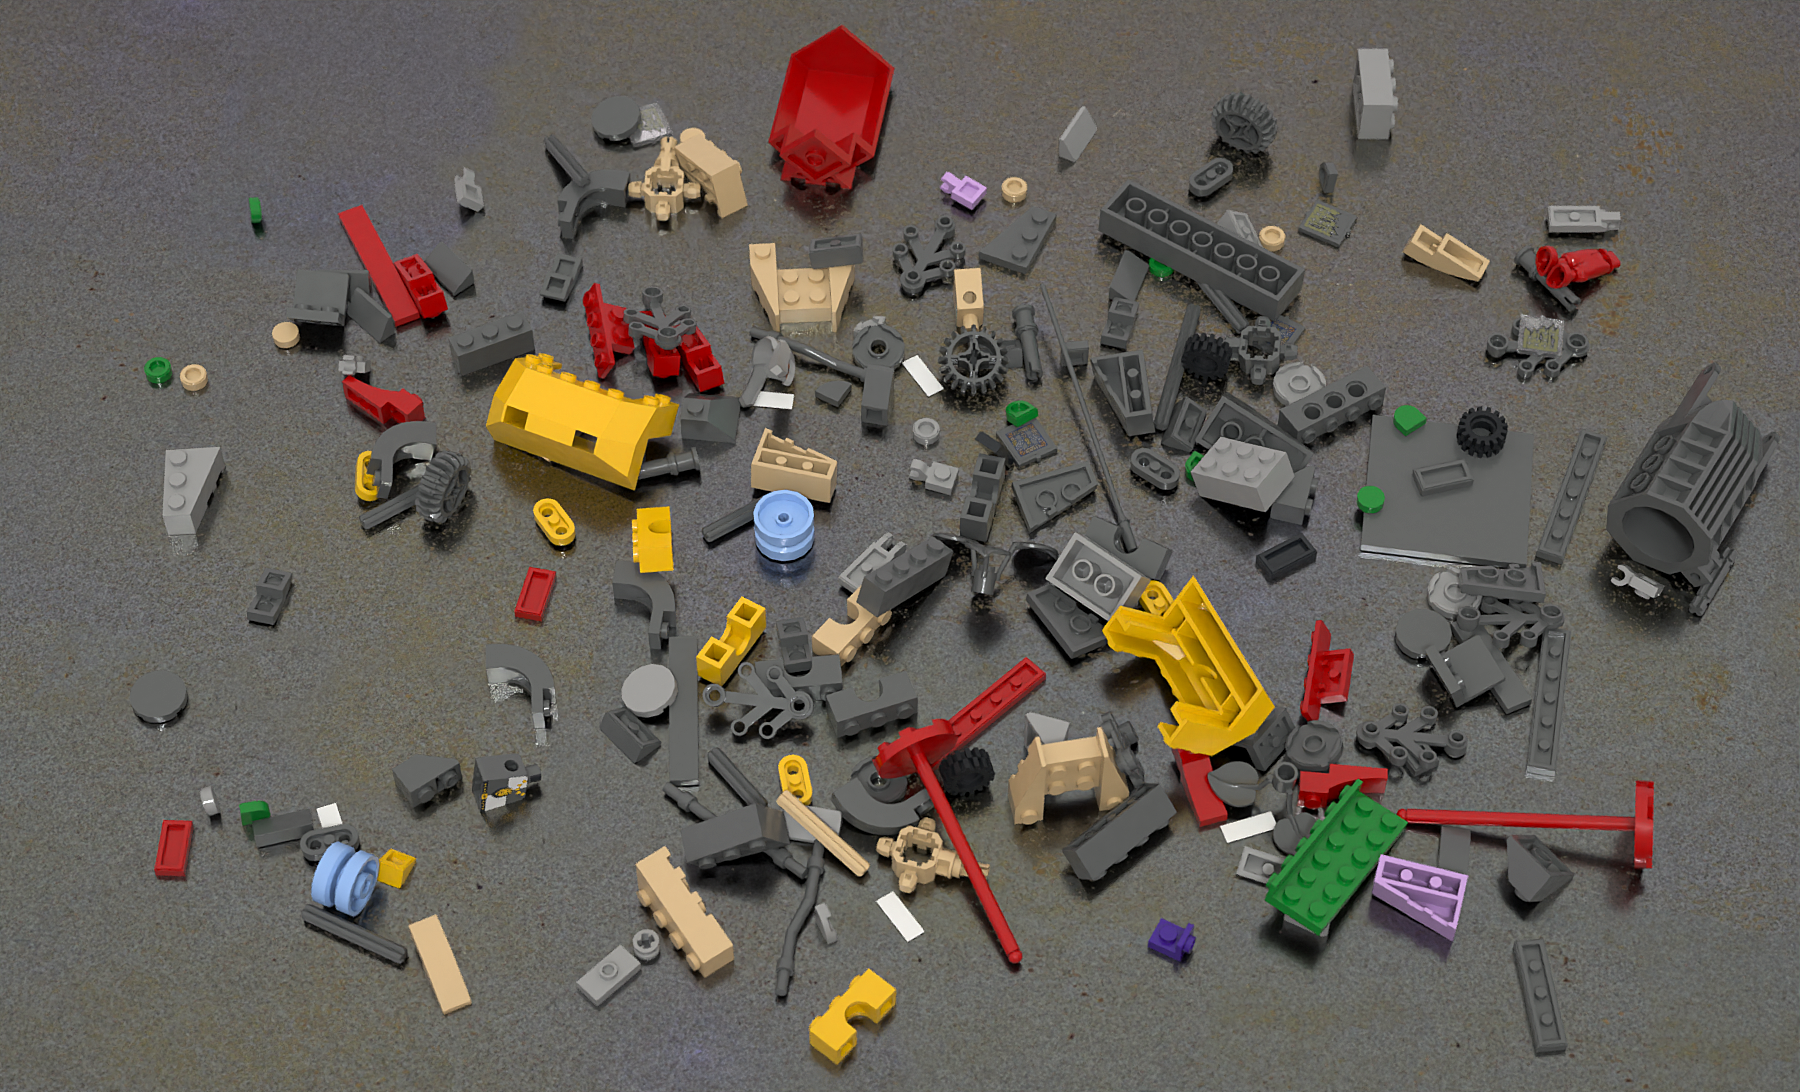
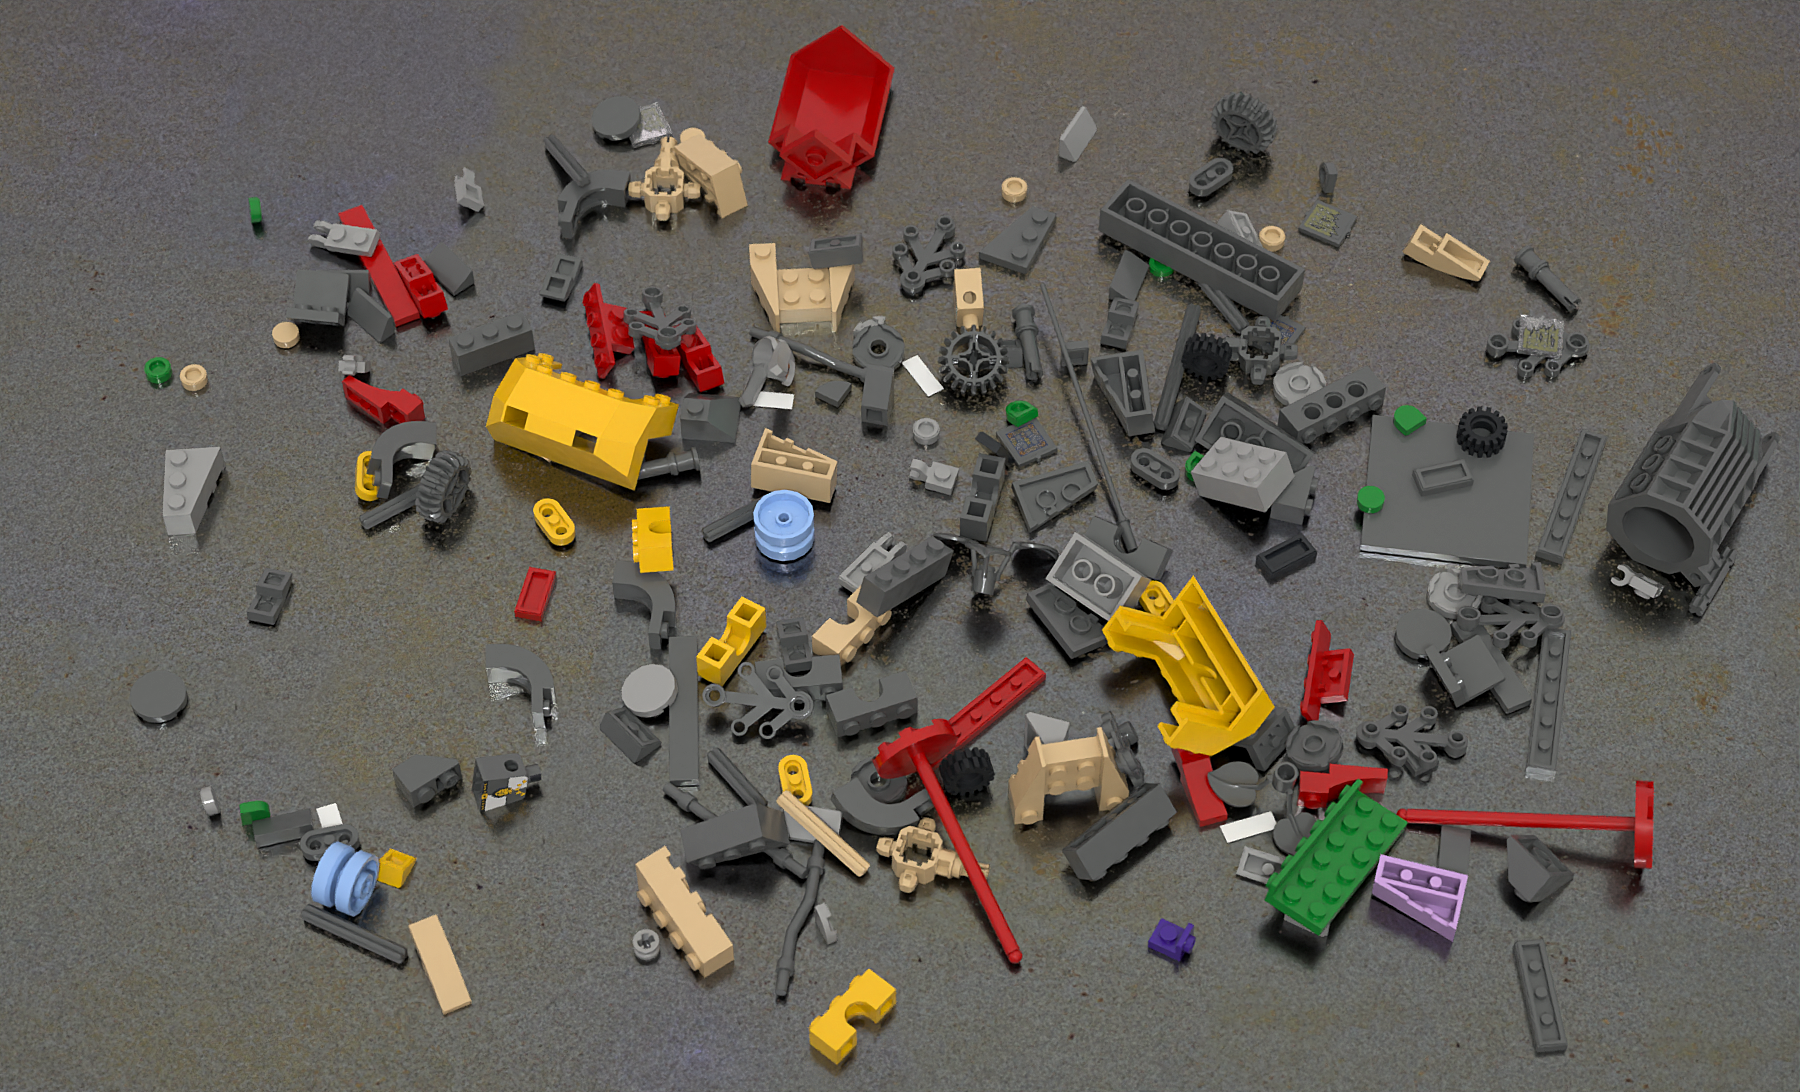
red tile [154,820,194,876] -> none
light grey plate [576,945,641,1007] -> none
white sticker [876,891,925,942] -> none
lavender plate [940,172,987,210] -> none
light grey brick [1352,49,1398,139] -> none
red piece [1535,245,1620,289] -> none
light grey hinge [1547,206,1621,232] -> none
none -> light grey hinge [308,221,381,257]

